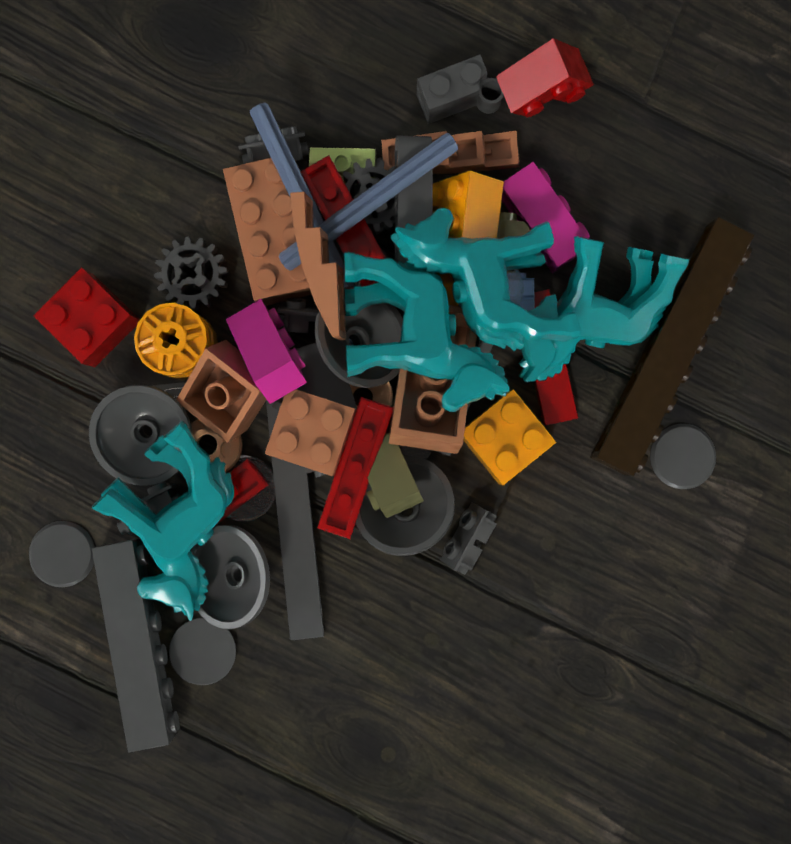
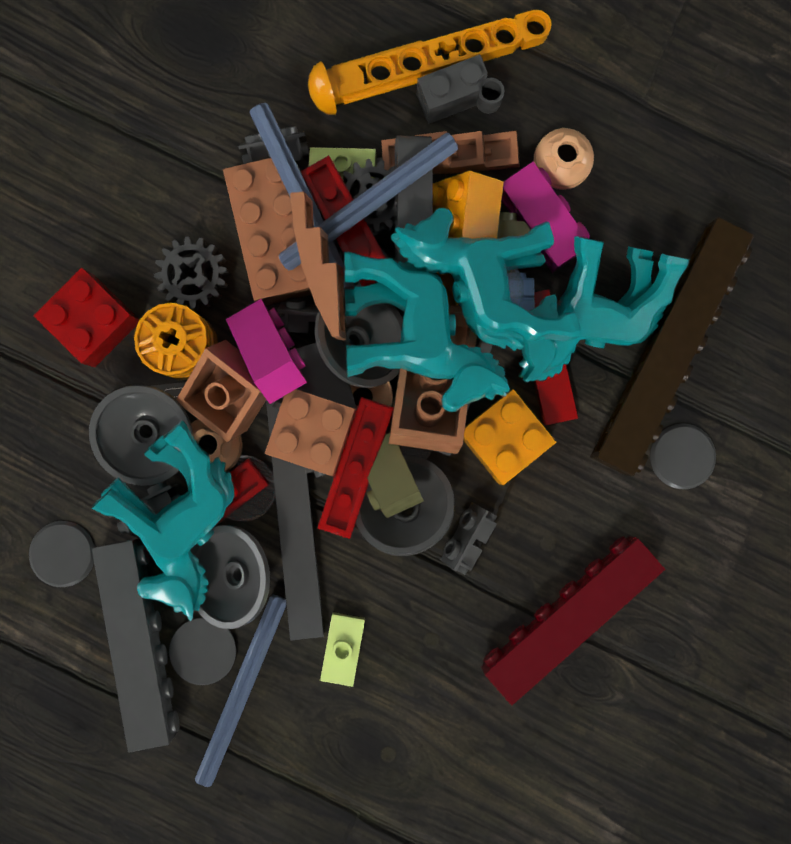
brick [496,38,594,117] -> none
none -> sand blue axle [195,594,287,787]
none -> light orange piece [308,10,552,115]
none -> yellowish green plate [320,612,365,687]
none -> dark red brick [481,535,666,706]
none -> light nougat piece [533,128,594,190]

